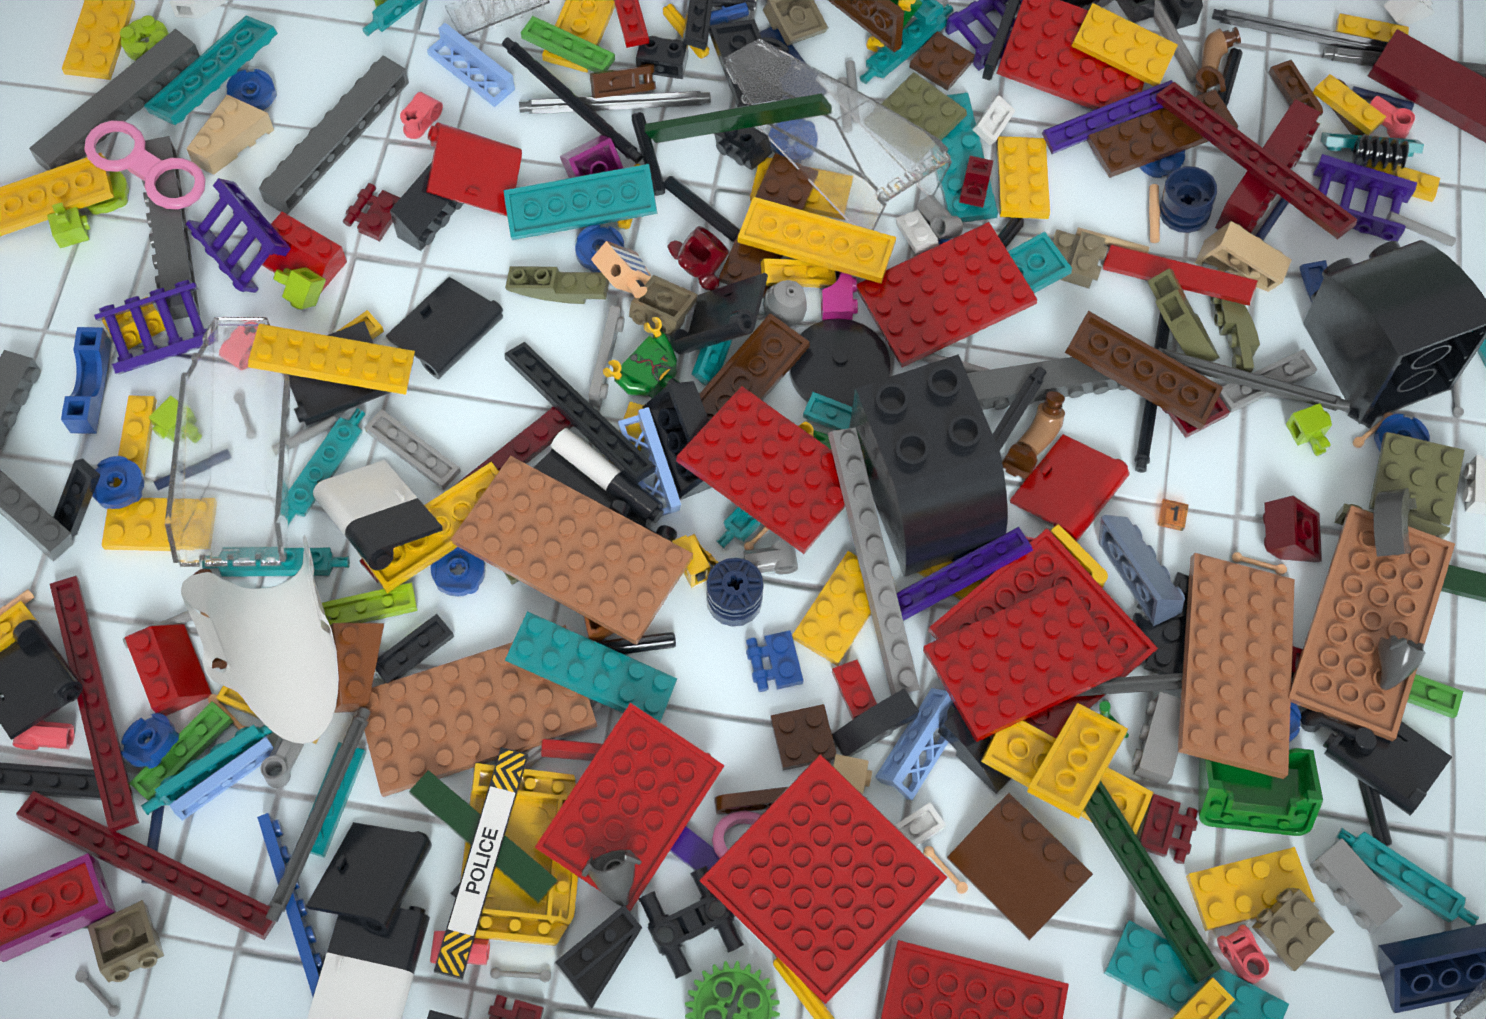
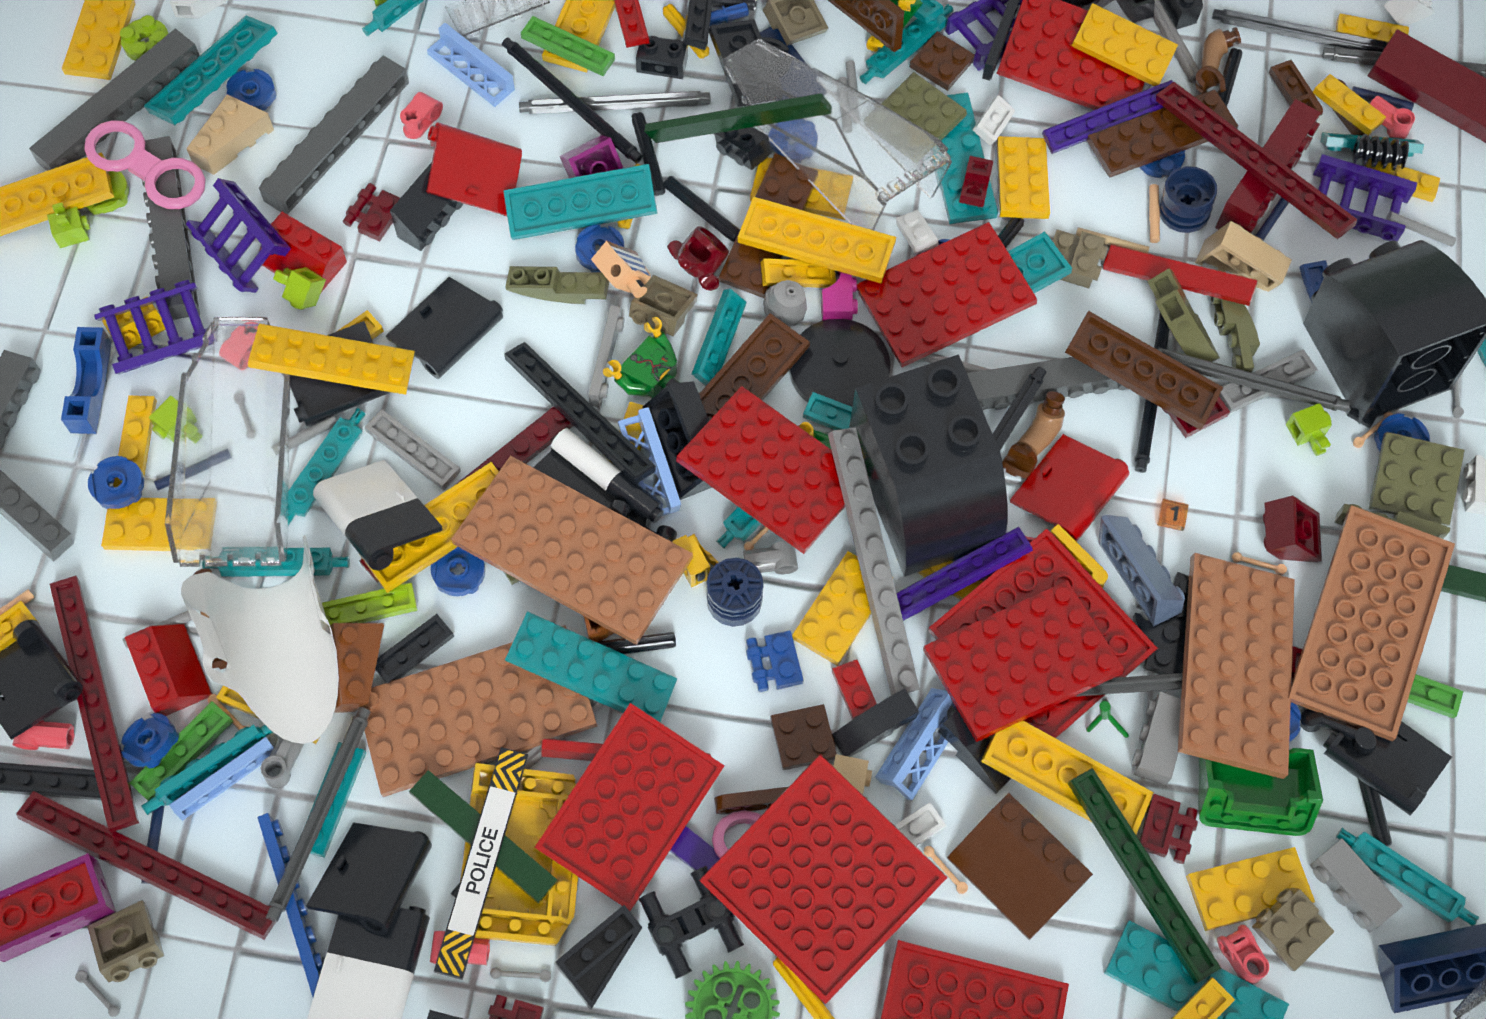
black plate [53,458,100,536] -> none
dark grey hat [581,849,642,906] -> none
reddish brown plate [590,64,656,99] -> none
black door [670,273,768,355] -> none
light grey piece [917,195,963,238] -> none
yellow plate [1027,703,1128,819] -> none
dark grey arch [1374,488,1417,557] -> none
dark grey hat [1378,635,1426,690] -> none

